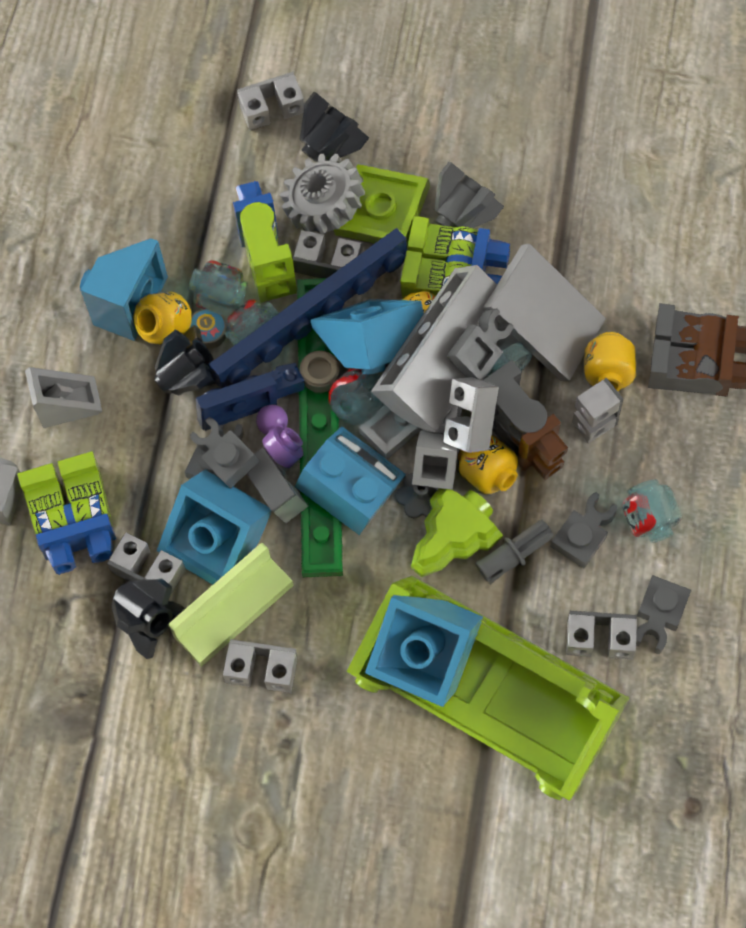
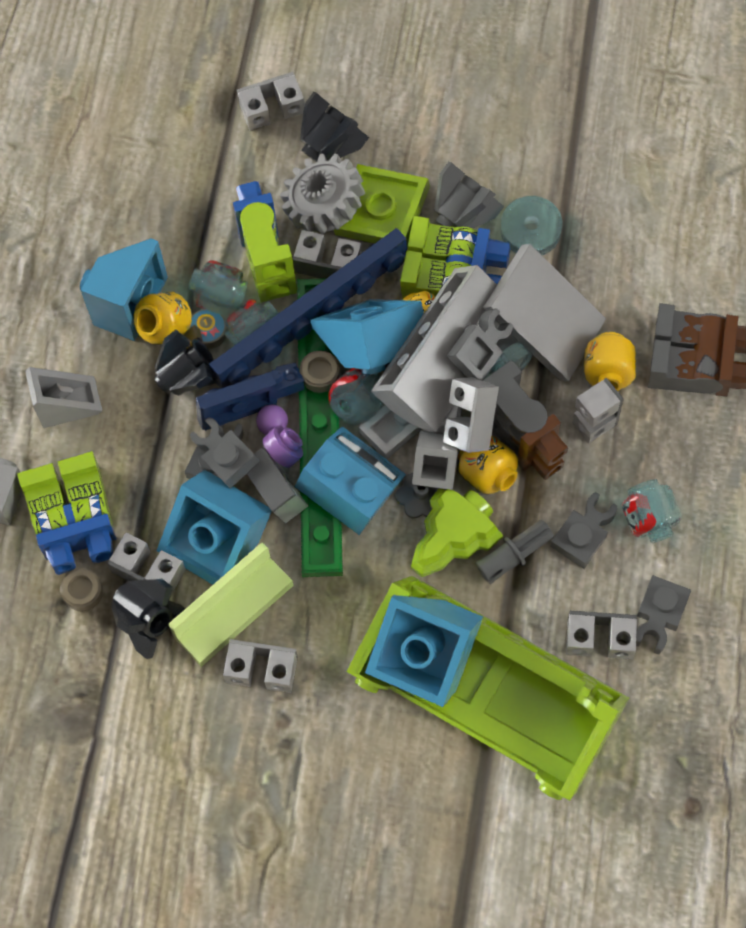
none -> dark tan tile [60,568,103,612]
none -> clear light blue piece [501,196,563,255]

